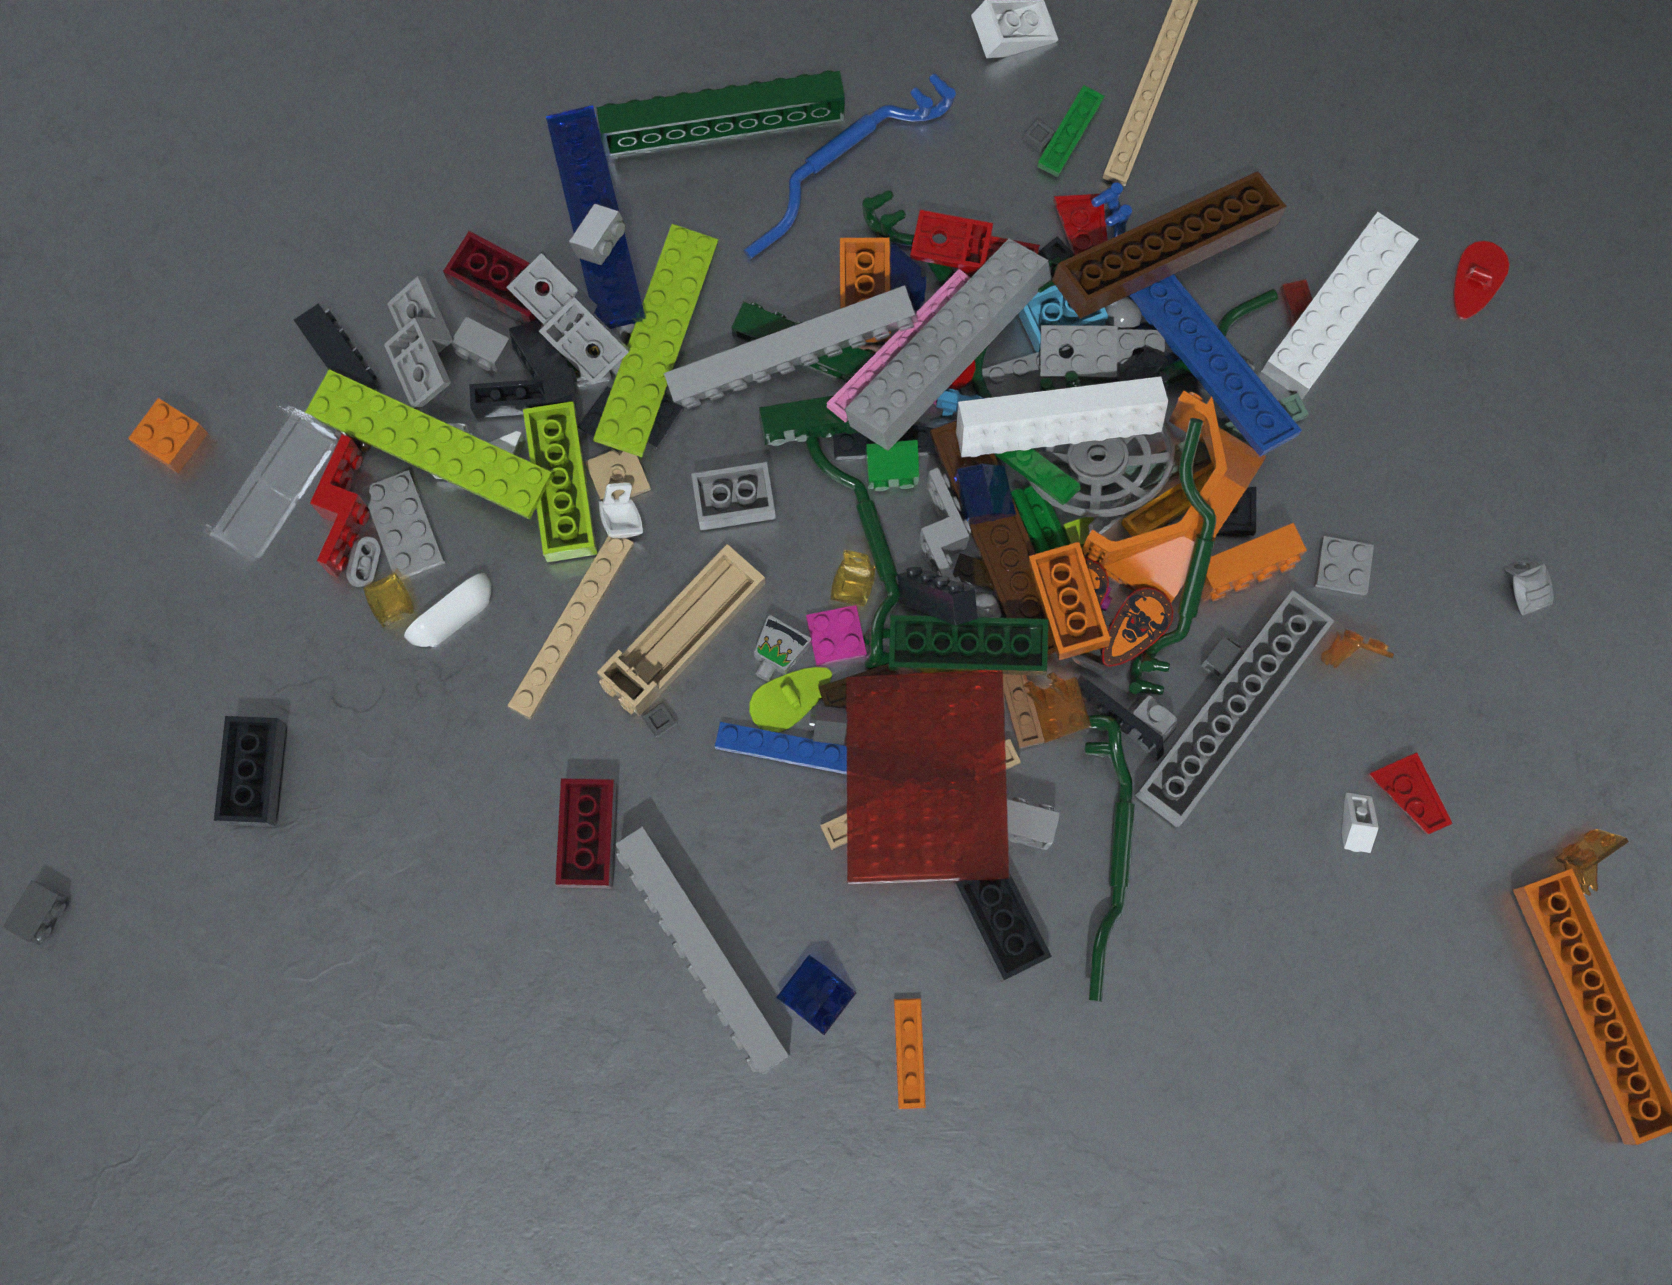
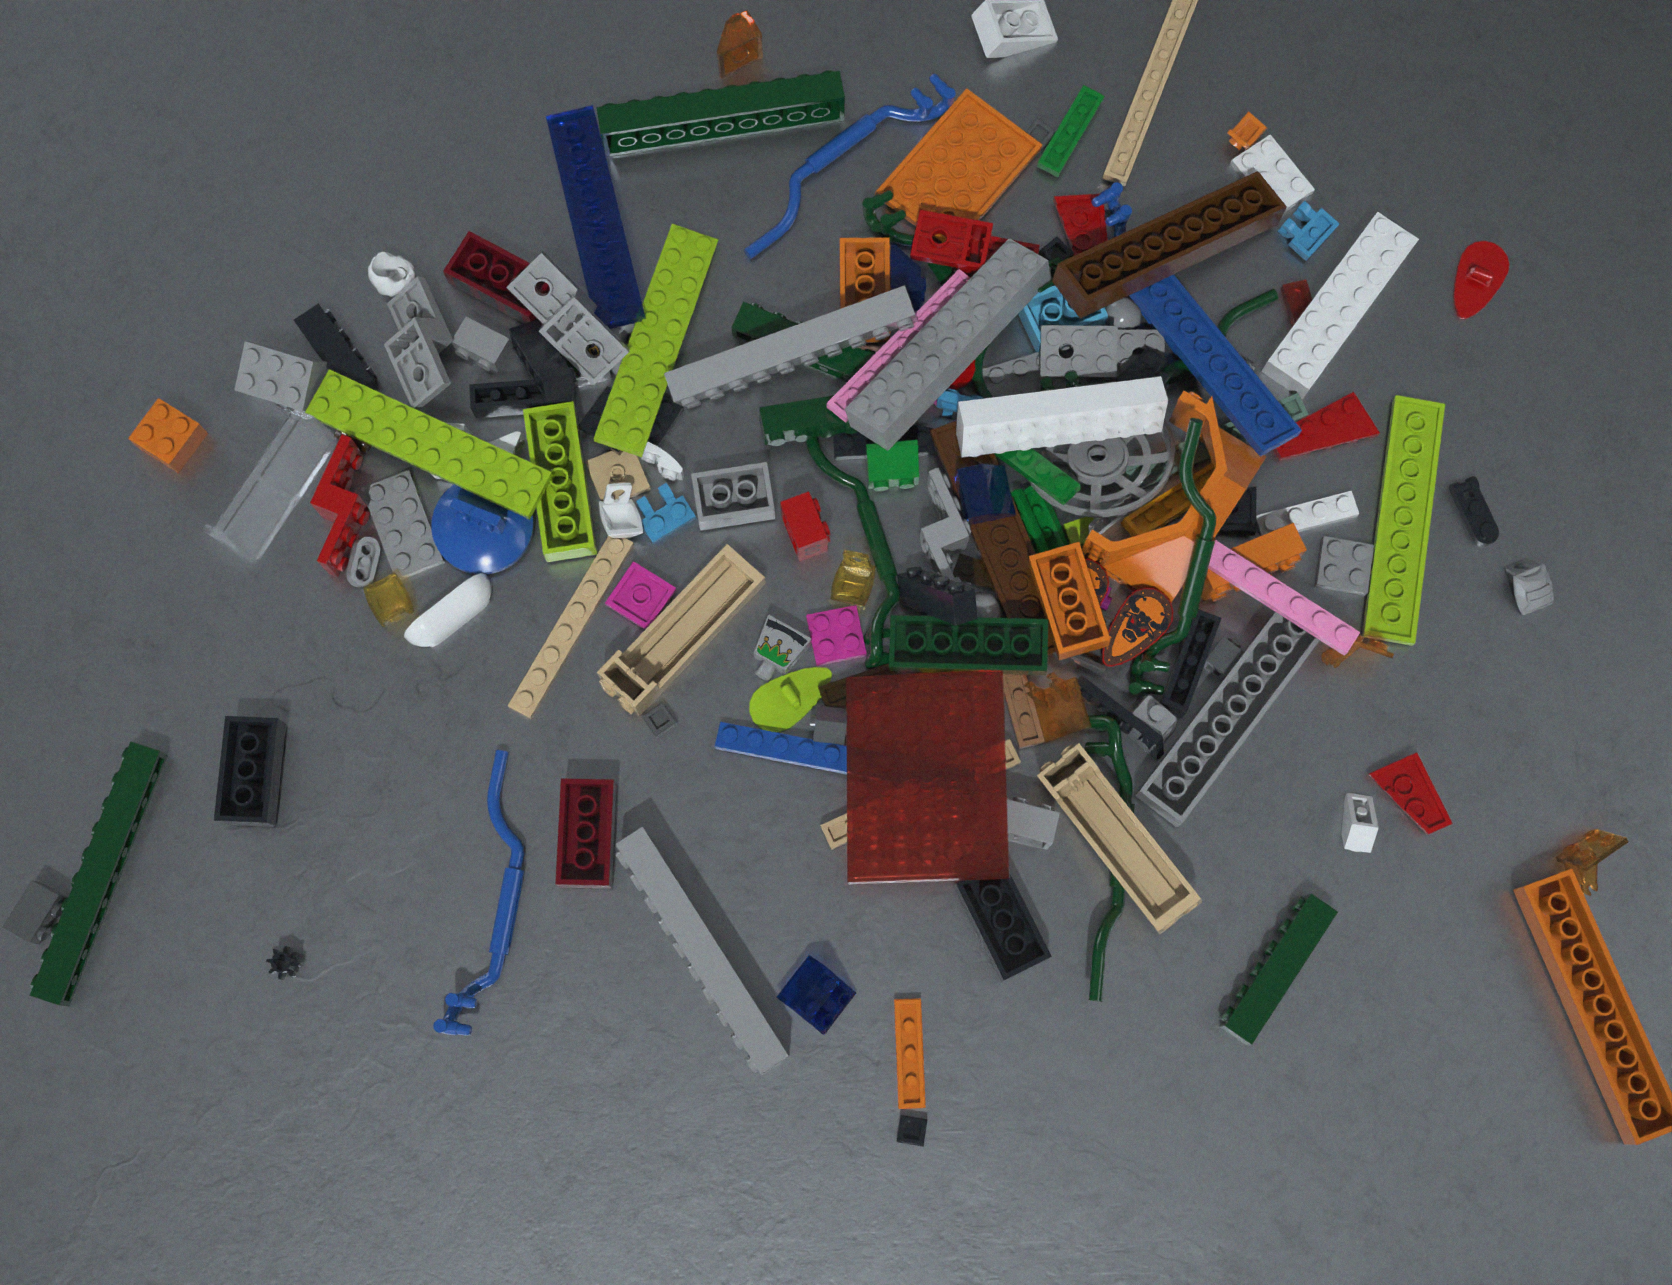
light grey brick [569,204,627,265] -> none
none -> dark green brick [29,741,168,1007]
none -> light grey brick [234,341,327,411]
none -> black gear [266,946,302,980]
none -> white hair [368,251,416,297]
none -> blue bracket [431,485,534,575]
none -> blue piece [433,750,524,1036]
none -> dark pink plate [605,561,677,630]
none -> dark azure plate [636,483,696,544]
none -> white slope [641,442,684,481]
none -> clear orange slope [716,10,763,79]
none -> red brick [780,491,831,562]
none -> orange plate [875,88,1043,244]
none -> black tile [896,1115,928,1147]
none -> tan brick [1037,743,1202,934]
none -> black brick [1160,609,1222,718]
none -> bright pink plate [1180,519,1360,655]
none -> dark green brick [1220,893,1338,1046]
none -> orange bracket [1227,111,1268,150]
none -> white plate [1230,134,1315,212]
none -> white plate [1256,491,1359,537]
none -> red wing [1273,392,1380,461]
none -> dark azure plate [1277,201,1340,261]
none -> lime plate [1362,395,1445,646]
none -> black plate [1449,476,1499,547]

